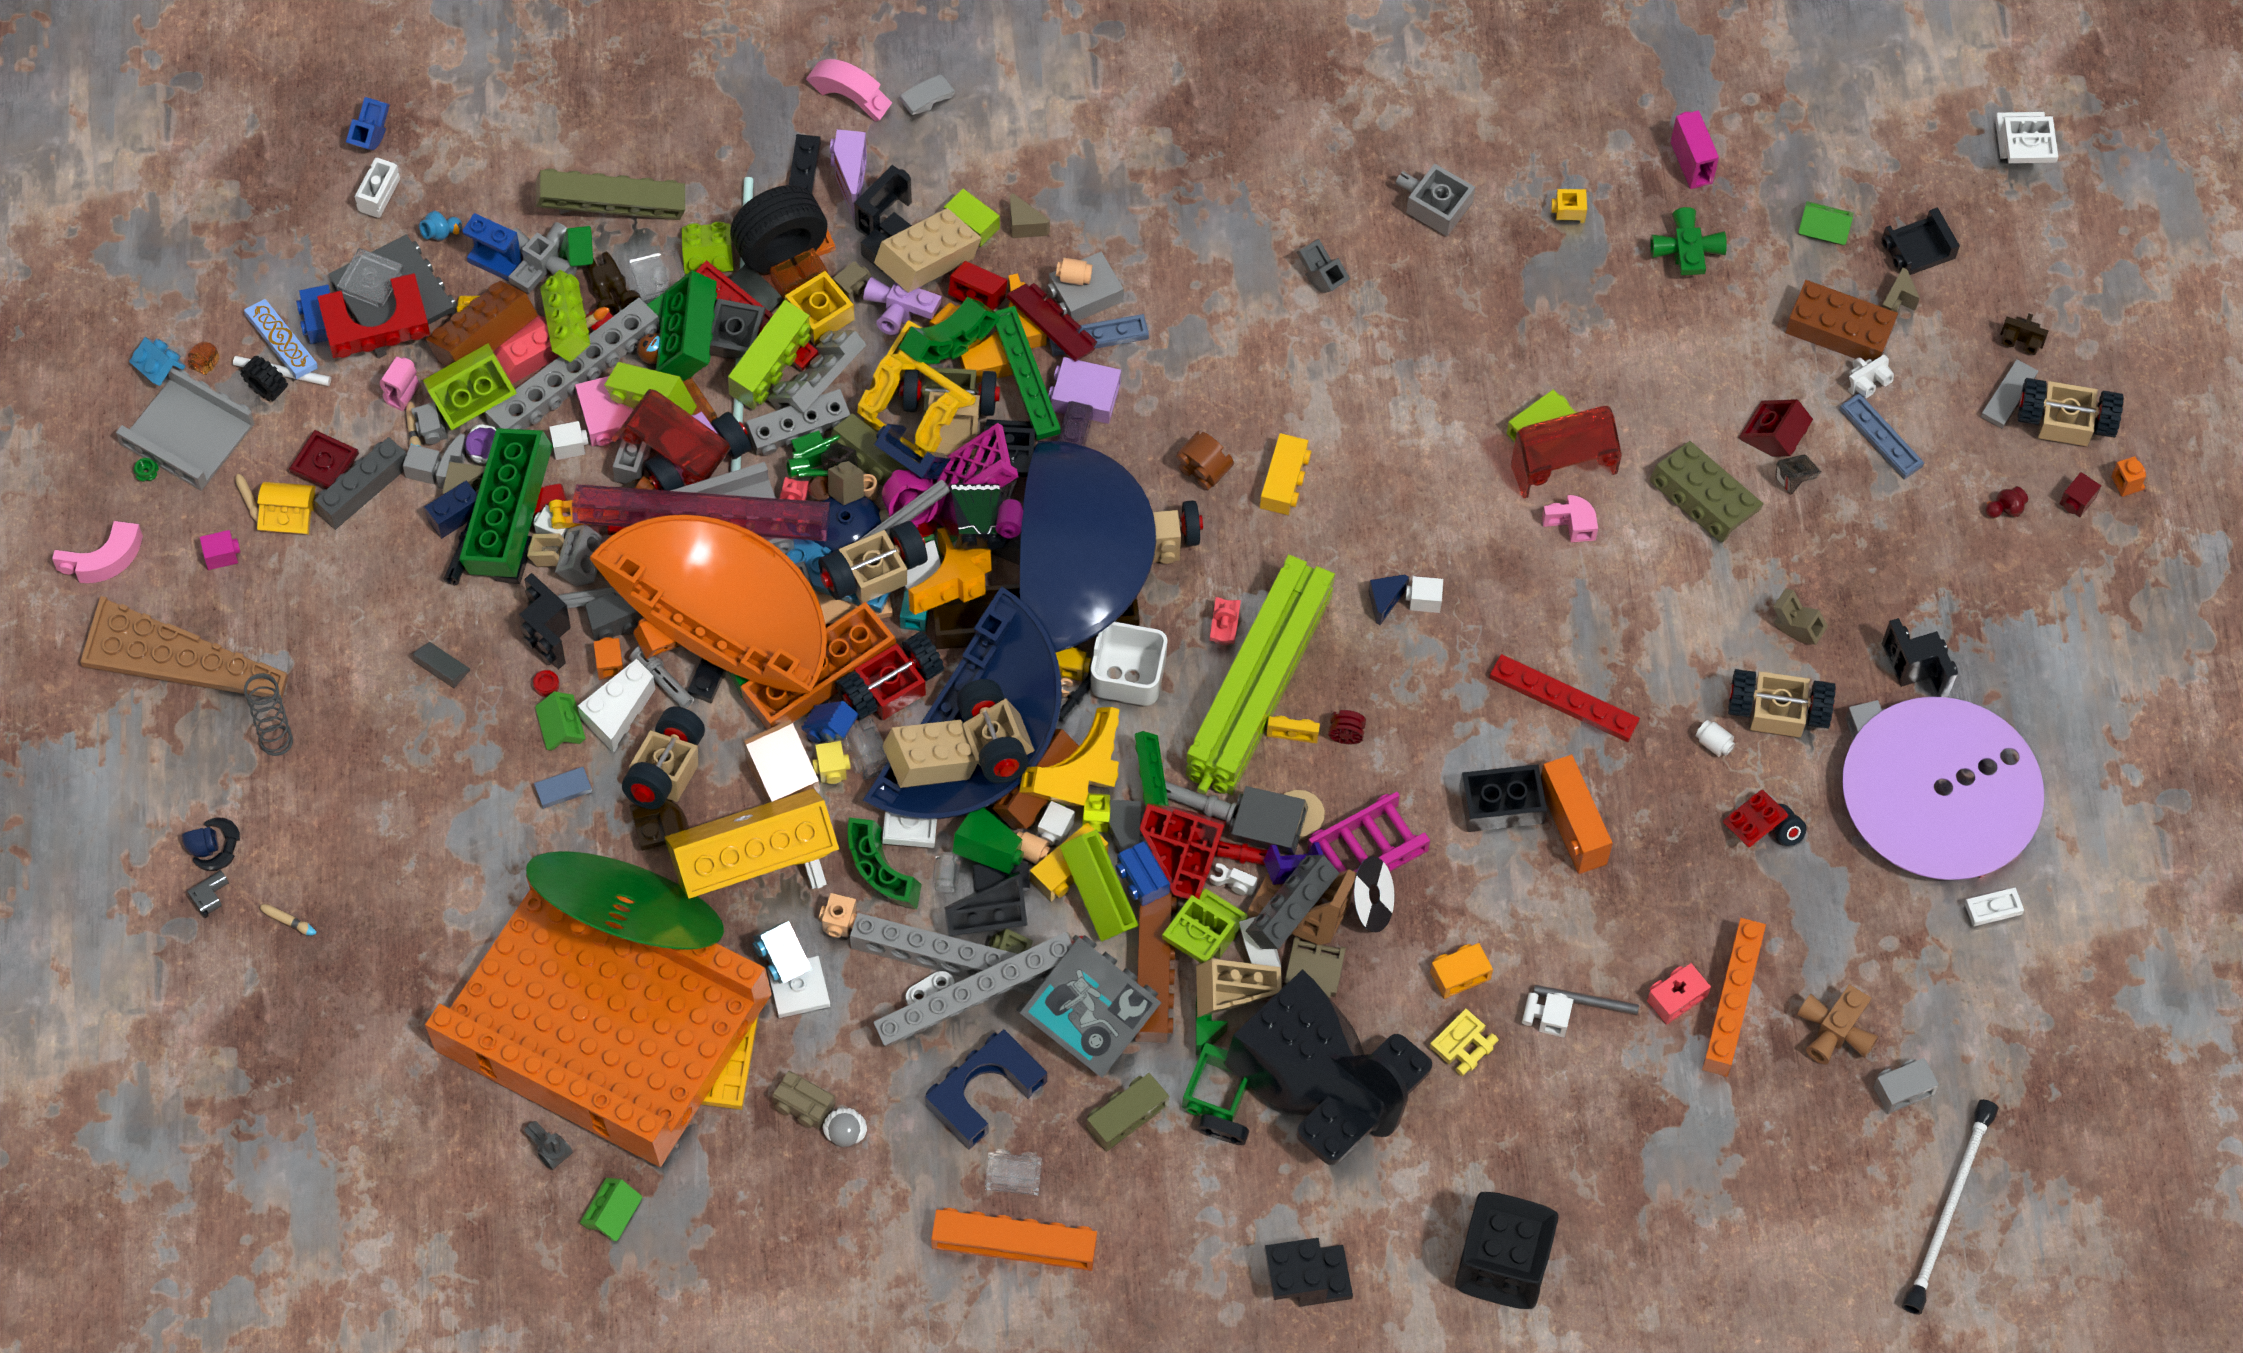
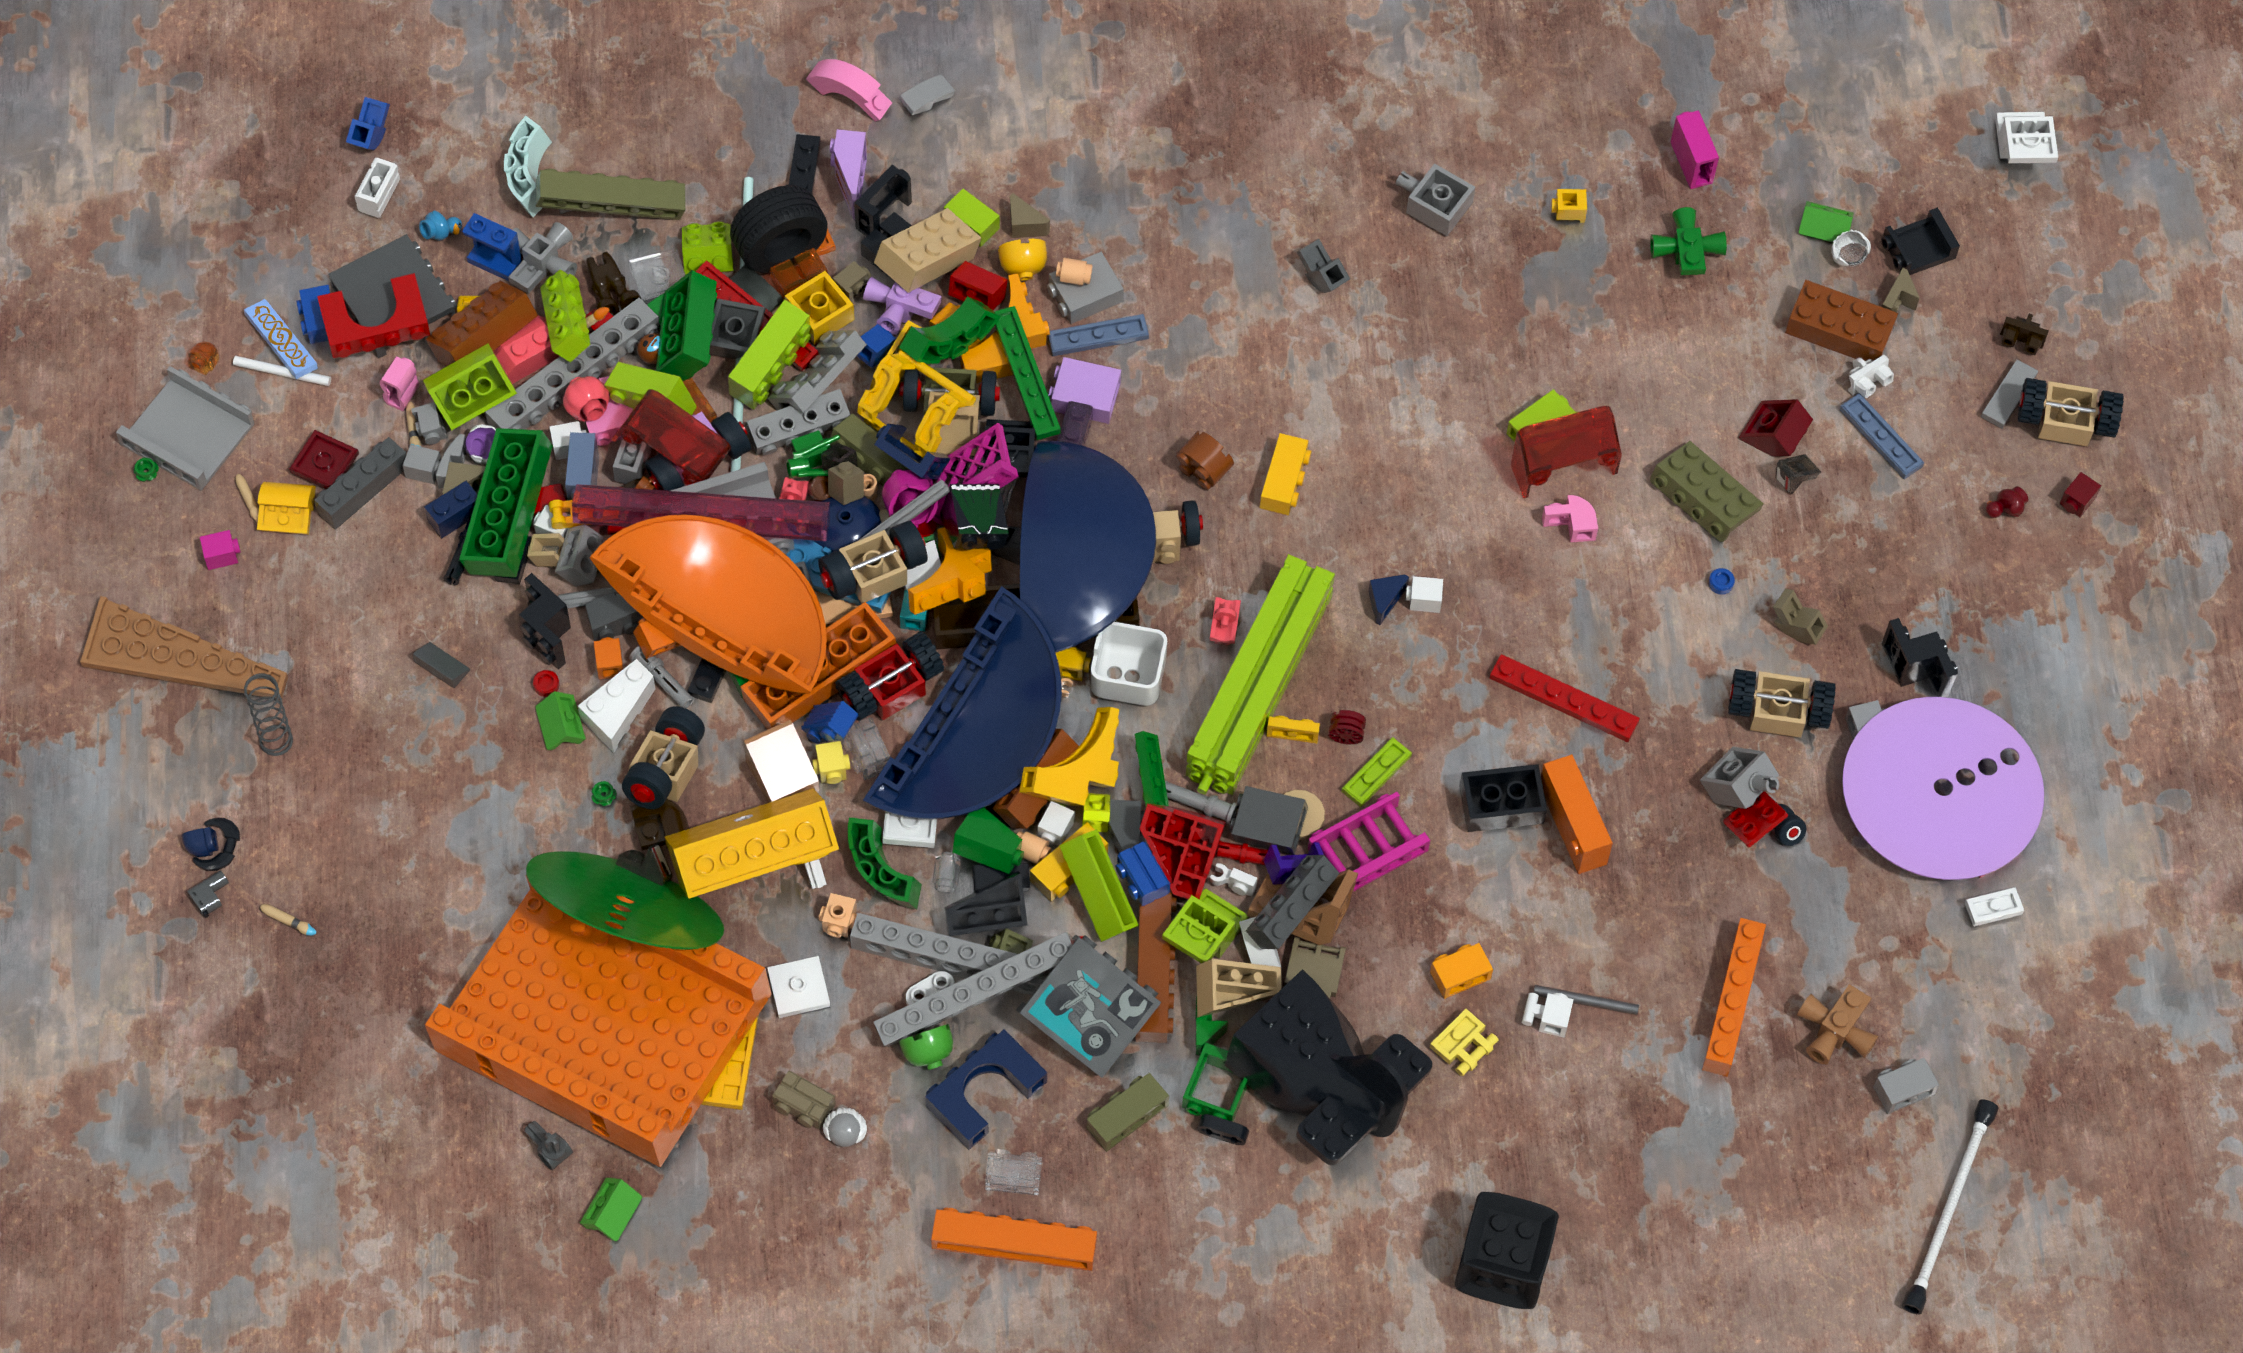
bright pink arch [52,521,143,583] -> none
dark azure bracket [129,337,186,386] -> none
black tyre [240,356,288,402] -> none
clear plate [337,248,404,308] -> none
sand blue tile [534,767,592,809] -> none
green slope [558,226,593,266] -> none
brick [752,921,812,984] -> none
tan brick [882,720,978,788] -> none
brick [957,679,1034,783] -> none
magenta brick [996,499,1024,538] -> none
dark red windscreen [1006,283,1097,362] -> none
black piece [1058,672,1091,722] -> none
black bracket [1264,1237,1353,1307] -> none
sticker [1354,856,1394,932] -> none
coral brick [1647,963,1711,1025] -> none
white brick [1695,720,1735,757] -> none
orange brick [2111,456,2146,497] -> none
none -> light aqua brick [504,116,552,217]
none -> coral plant [563,376,610,421]
none -> sand blue brick [565,432,599,500]
none -> green plate [591,781,617,806]
none -> clear smoke slope [616,842,673,886]
none -> blue brick [857,324,896,369]
none -> bright green cylinder [899,1024,954,1070]
none -> yellow cylinder [998,239,1047,281]
none -> lime tile [1342,737,1412,807]
none -> light grey brick [1700,747,1779,809]
none -> blue tile [1709,568,1735,595]
none -> clear hair [1831,230,1871,267]

